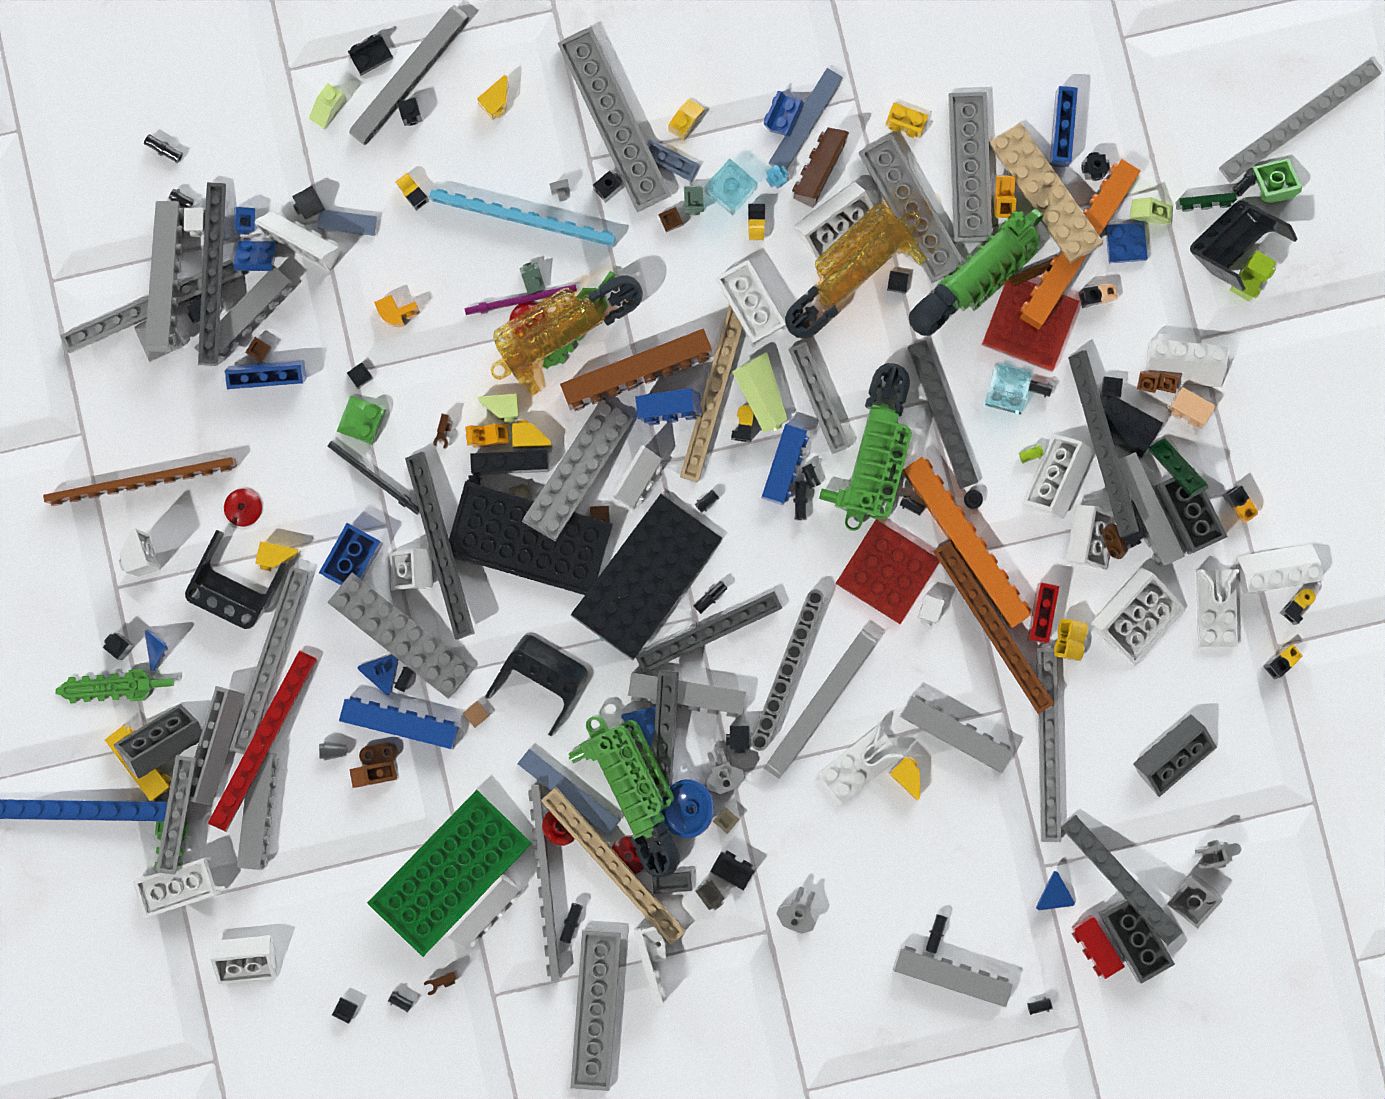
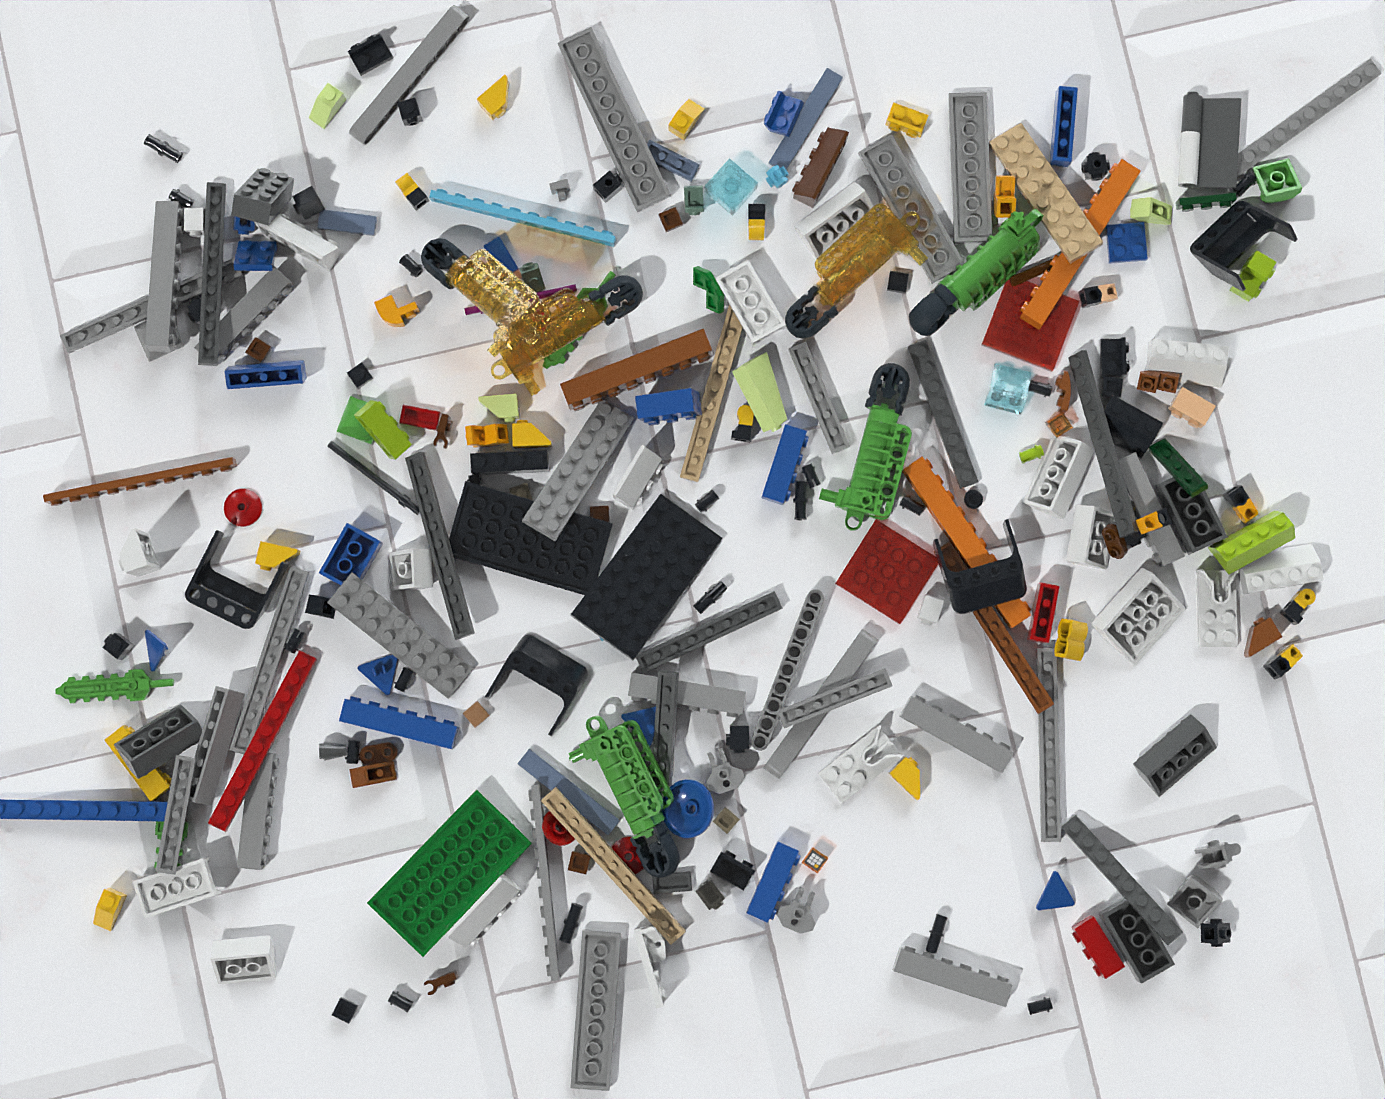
none -> yellow slope [93,888,127,931]
none -> dark grey brick [231,168,294,225]
none -> black pin [284,628,306,654]
none -> black brick [305,594,336,619]
none -> black pin [345,740,361,764]
none -> lime brick [354,400,412,460]
none -> black pin [399,254,423,278]
none -> red tile [399,405,441,431]
none -> clear yellow piece [421,238,551,357]
none -> blue tile [483,236,519,279]
none -> reddish brown plate [568,851,591,874]
none -> green tile [693,266,724,314]
none -> blue brick [746,841,801,923]
none -> light grey plate [777,668,893,729]
none -> slope [801,847,828,874]
none -> black windscreen [933,519,1027,614]
none -> clear orange slope [1045,412,1073,438]
none -> dark orange slope [1055,371,1071,414]
none -> black bracket [1099,337,1130,378]
none -> light orange leg [1135,508,1172,535]
none -> dark grey door [1178,92,1242,188]
none -> black brick [1200,919,1232,947]
none -> lime slope [1208,511,1296,575]
none -> dark orange slope [1244,616,1283,658]

